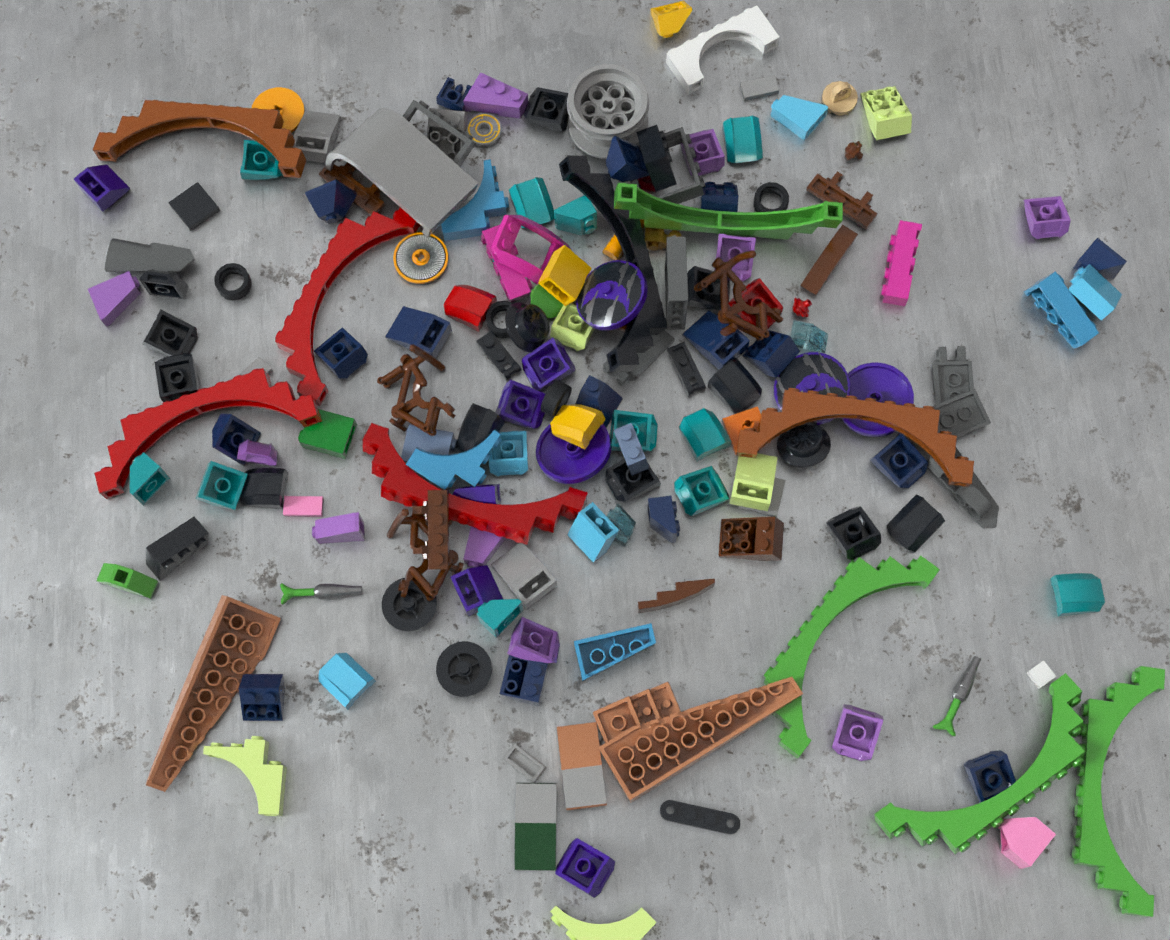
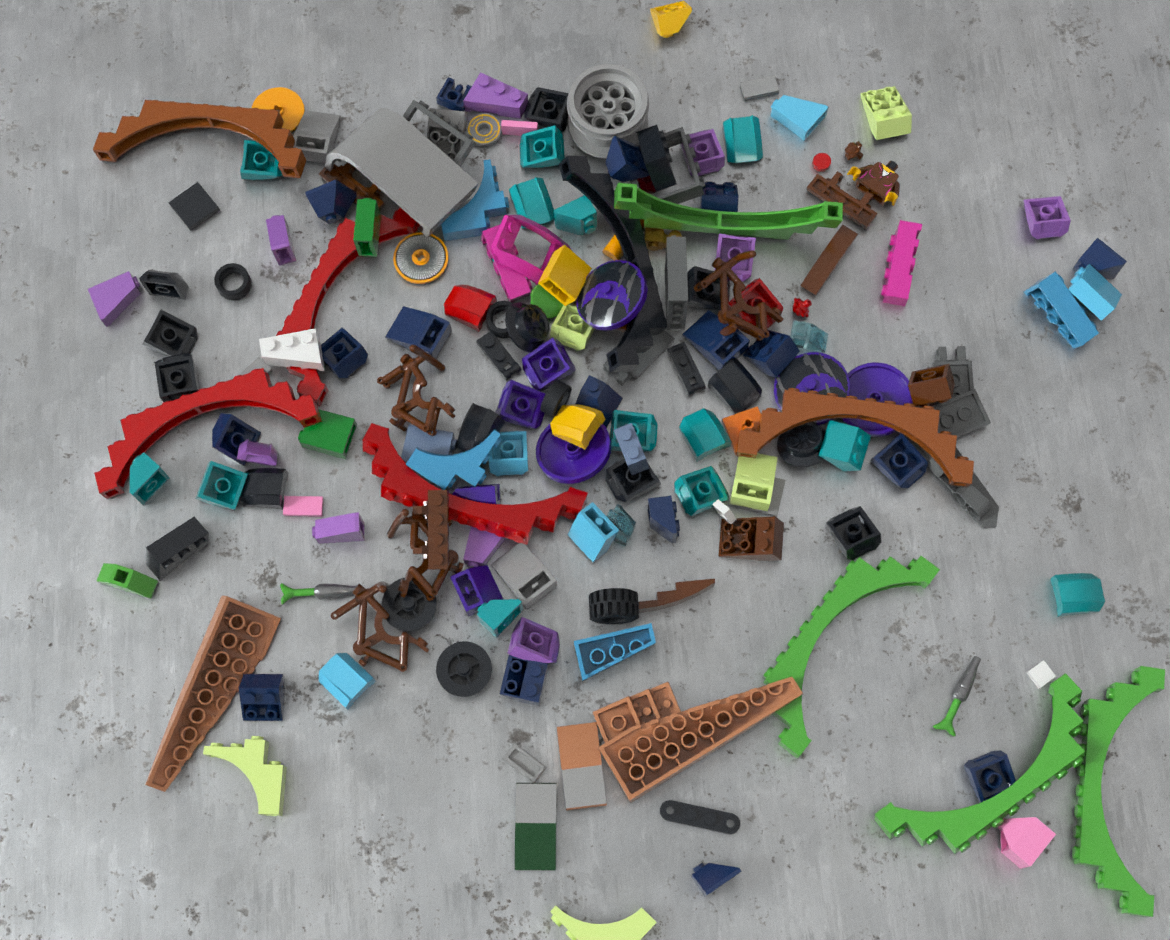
dark purple slope [74,164,130,212] -> none
dark grey panel [105,238,195,273] -> none
dark purple slope [555,838,615,898] -> none
white arch [666,5,780,95] -> none
black tyre [754,182,789,212] -> none
tan tile [821,81,858,116] -> none
medium lavender slope [832,704,884,761] -> none
black slope [886,494,945,552] -> none
none -> white wedge [259,328,325,371]
none -> medium lavender slope [266,215,296,266]
none -> reddish brown piece [331,581,429,672]
none -> green brick [353,198,381,257]
none -> bright pink tile [501,120,538,136]
none -> teal slope [519,126,565,168]
none -> black tyre [589,588,639,624]
none -> dark blue slope [691,862,742,897]
none -> white tile [713,499,737,524]
none -> red tile [812,153,831,172]
none -> teal slope [819,420,871,471]
none -> reddish brown torso [847,161,900,206]
none -> reddish brown brick [908,364,955,407]

